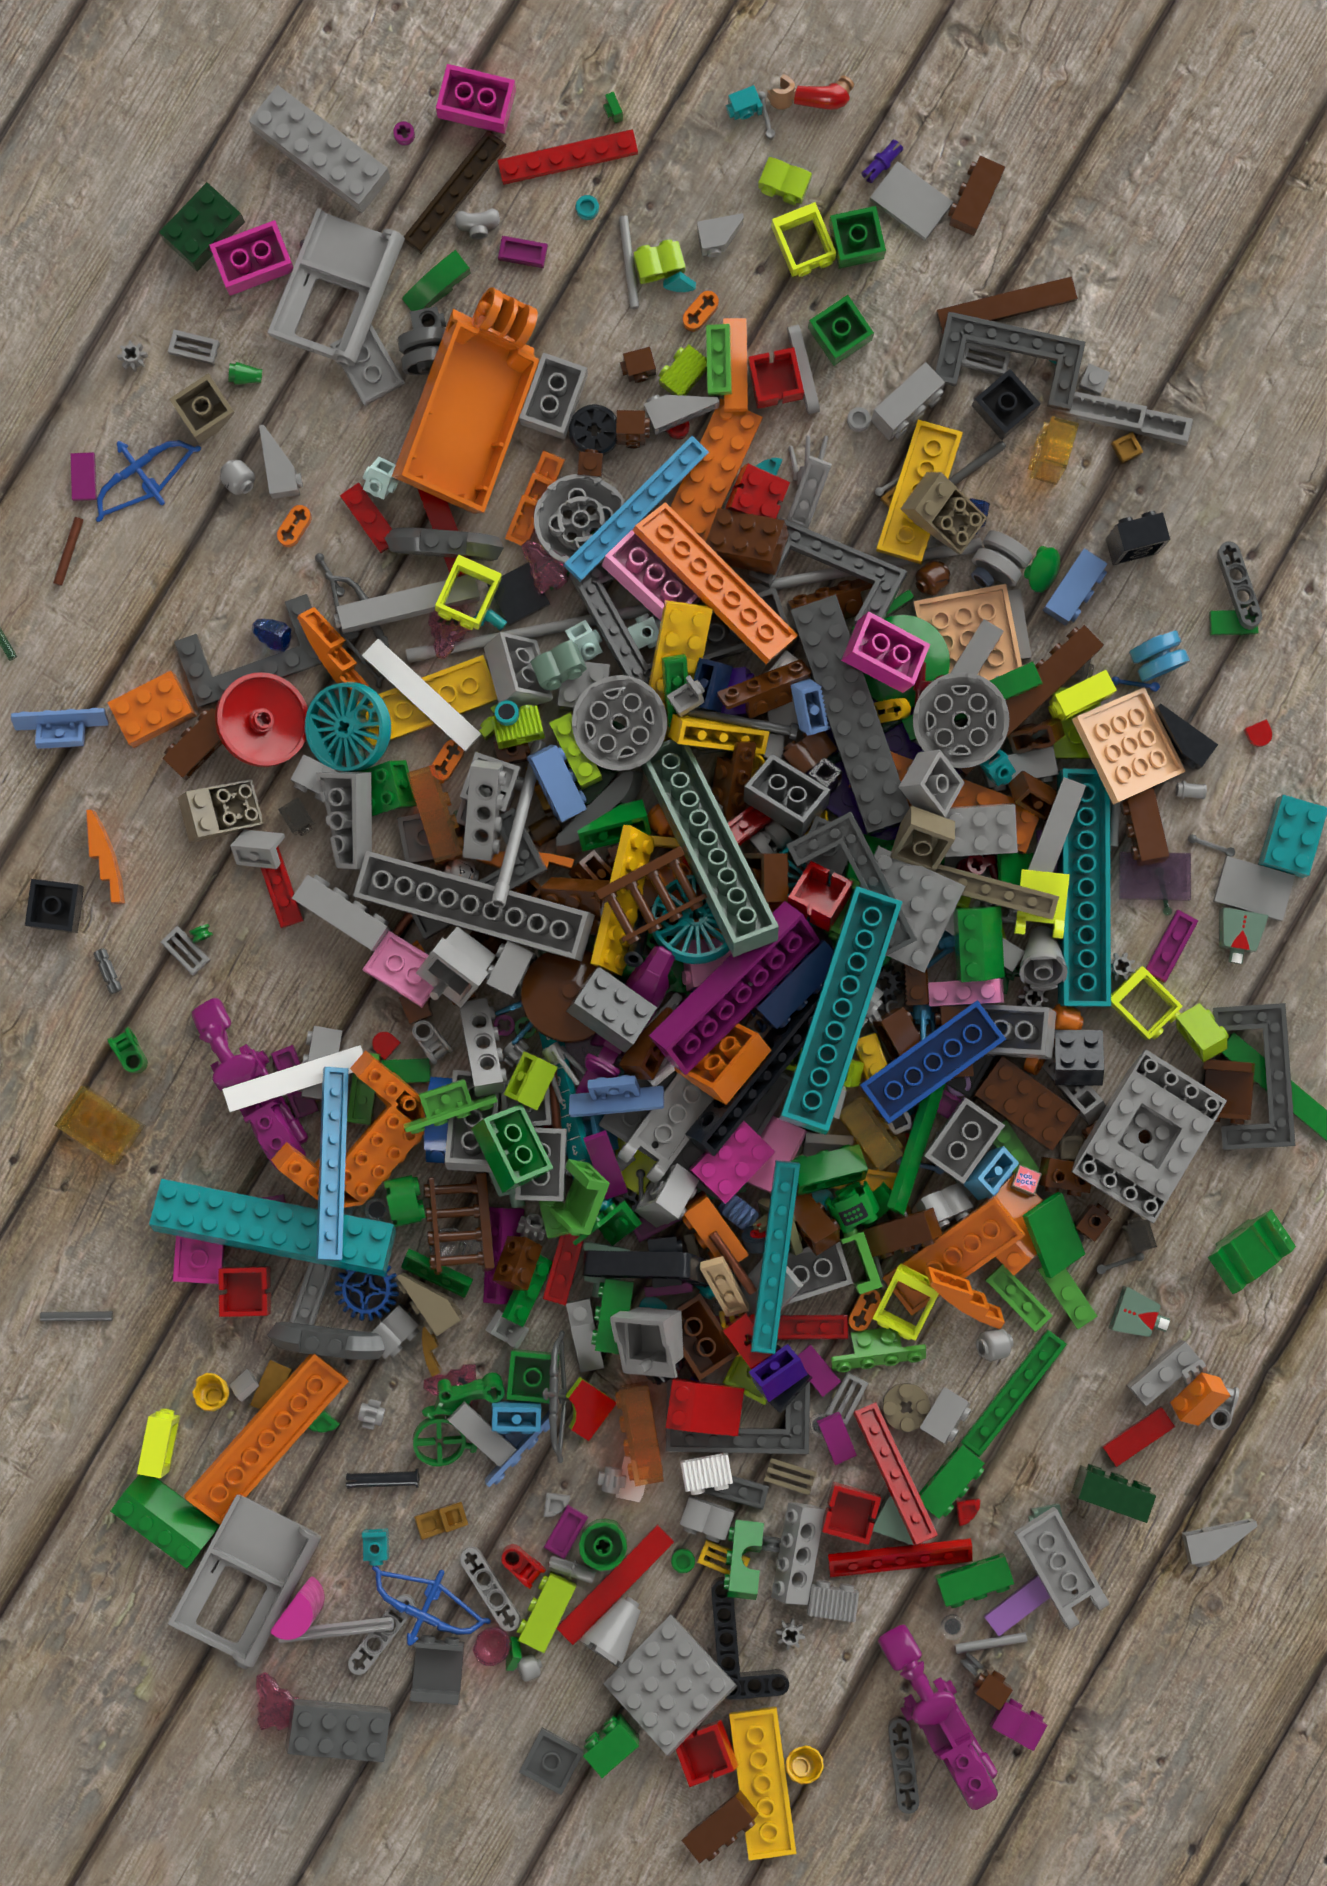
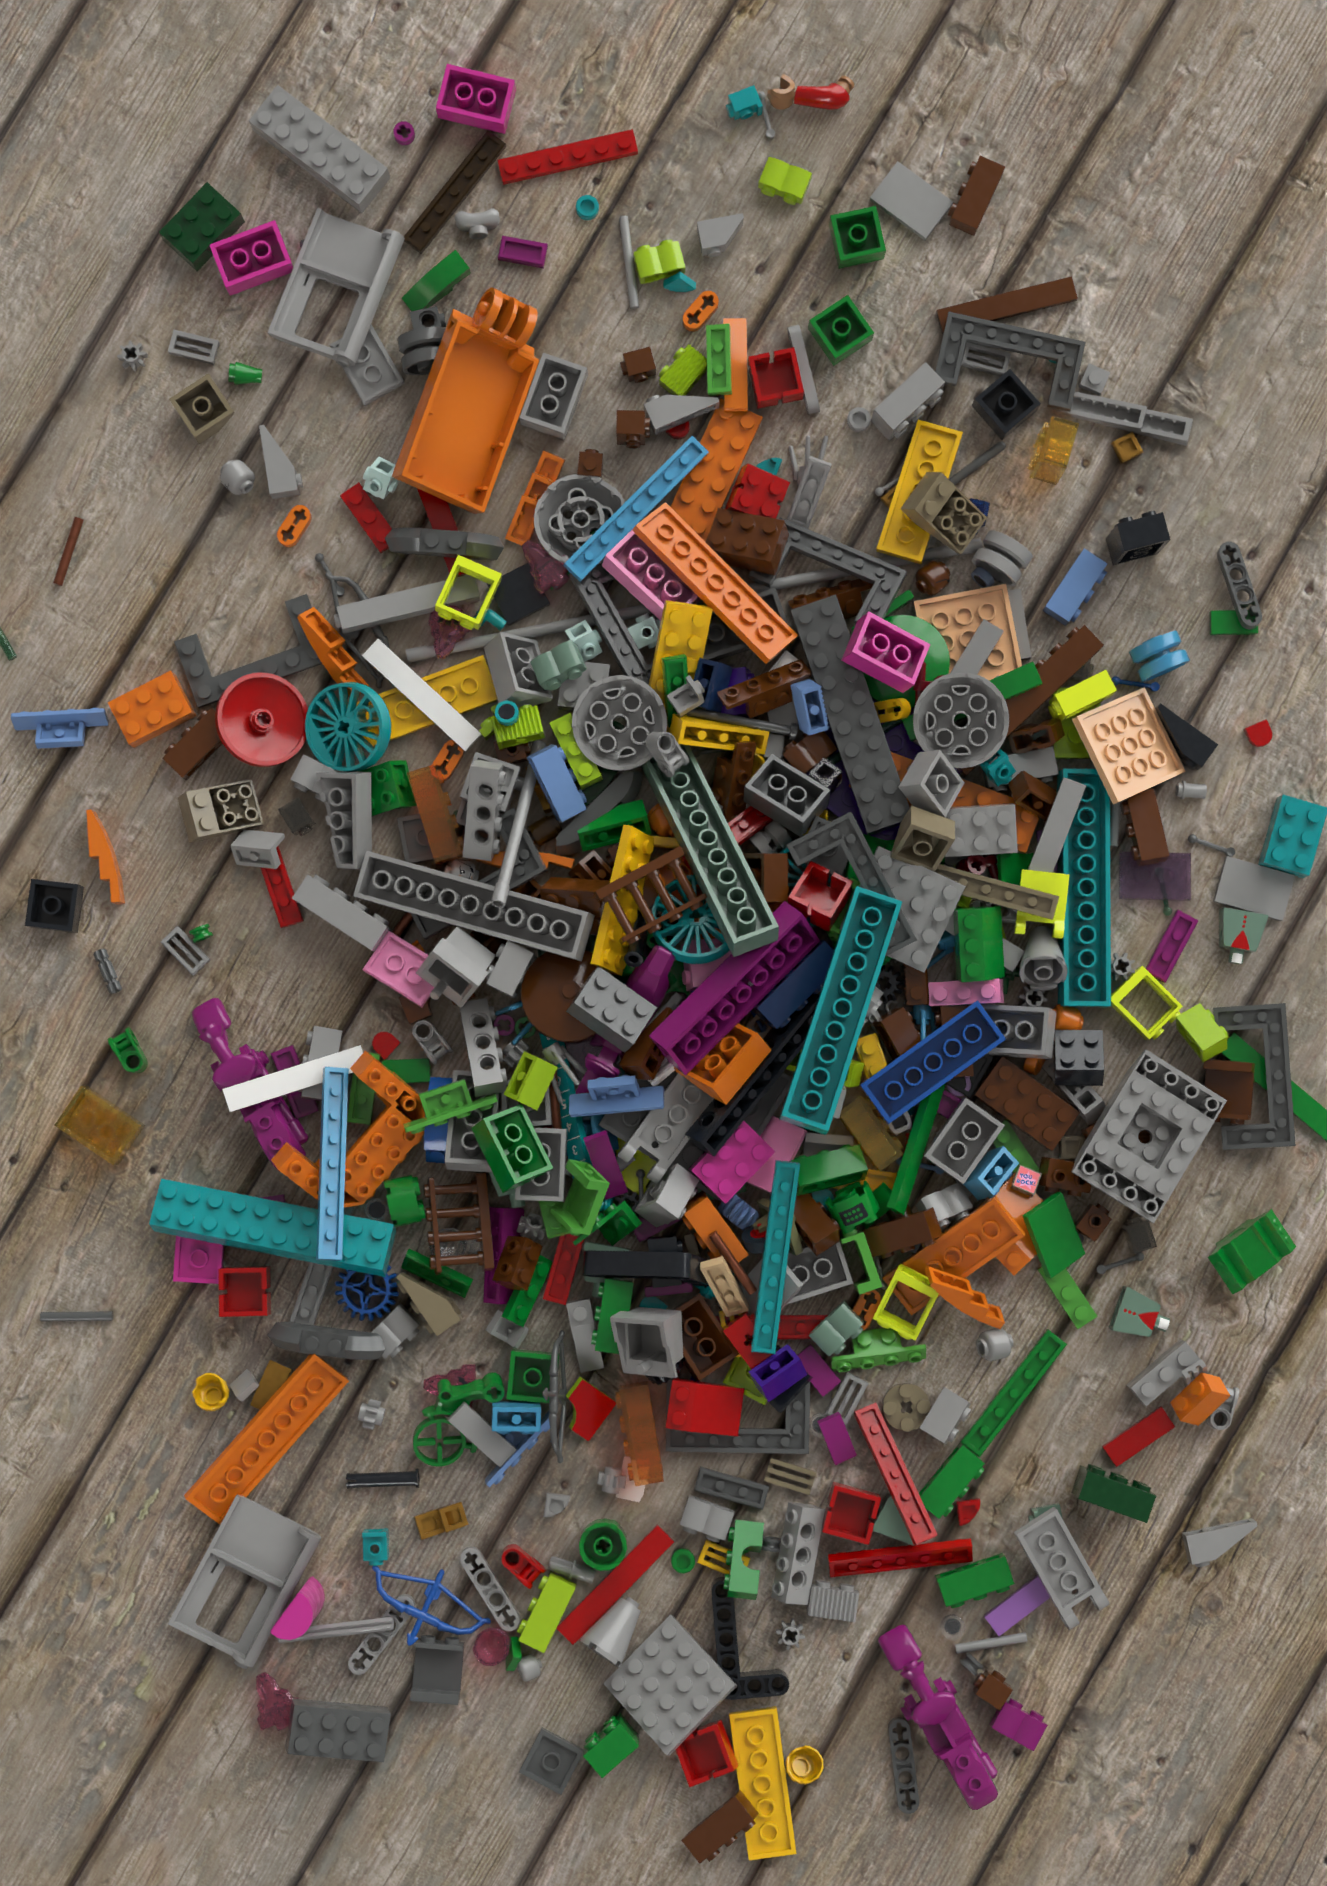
magenta tile [70,452,97,501] -> none
blue piece [96,440,201,522] -> none
green slope [110,1474,220,1569] -> none
neon yellow window [137,1408,180,1478] -> none
clear blue rock [252,619,291,652] -> none
green tile [308,1409,340,1432] -> none
pearl gold slope [422,1326,442,1377] -> none
magenta tile [544,1505,588,1559] -> none
black wheel [569,404,617,456] -> none
green plate [603,91,623,124] -> none
white brick [680,1453,733,1495] -> none
neon yellow window [771,202,836,277] -> none
dark purple pin [861,139,903,183] -> none
bright green plate [985,1264,1053,1332] -> none
green dish [1024,546,1060,592] -> none
none -> light grey piece [646,732,689,778]
none -> sand green brick [809,1301,864,1356]

